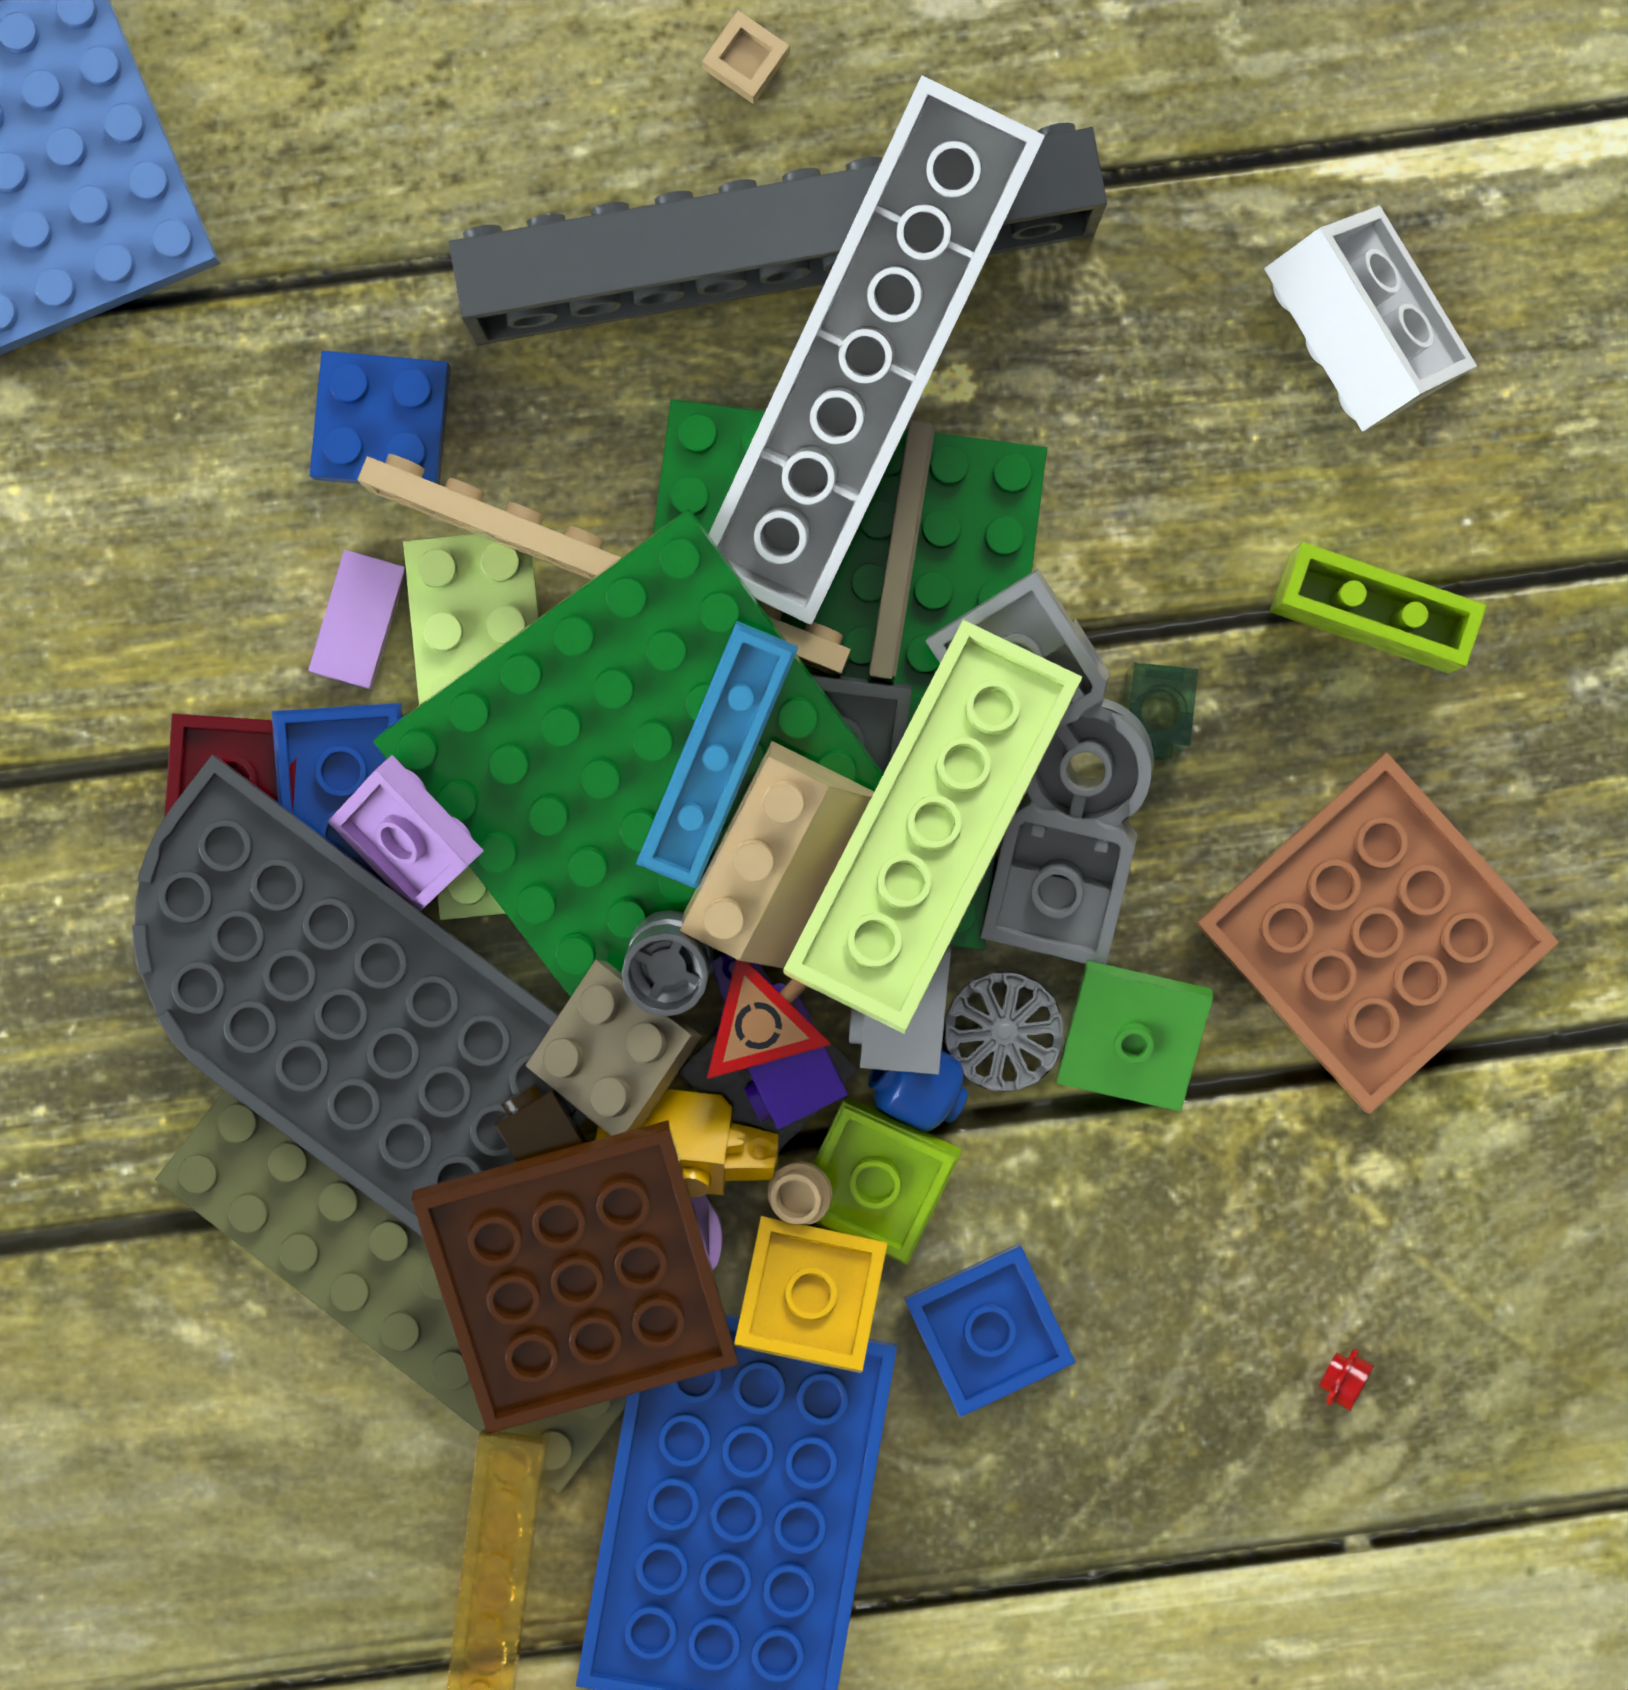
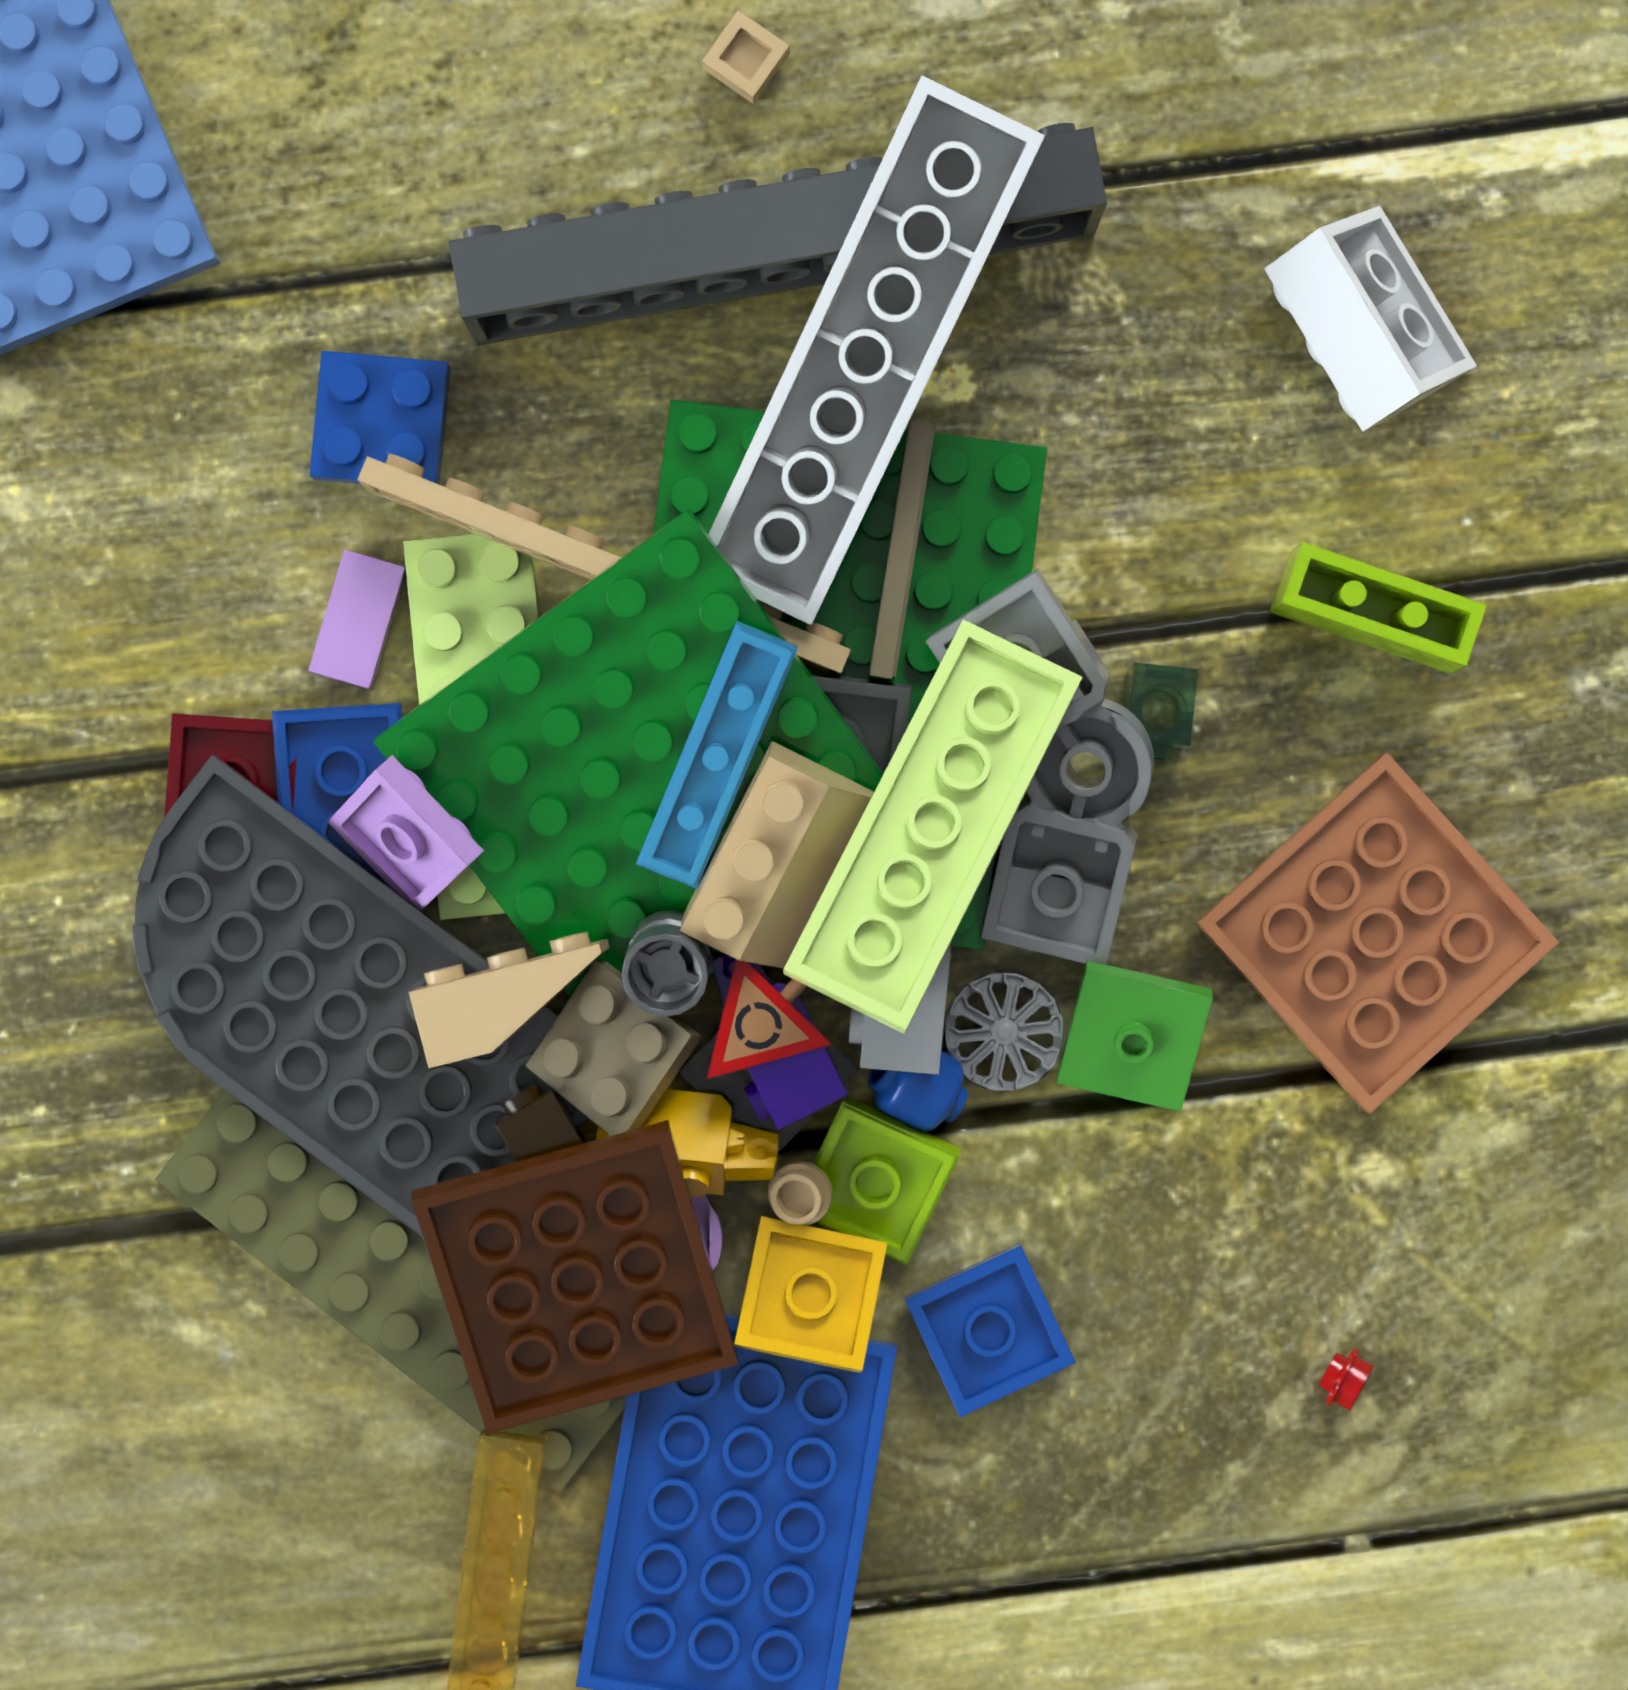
none -> tan slope [409,931,610,1068]

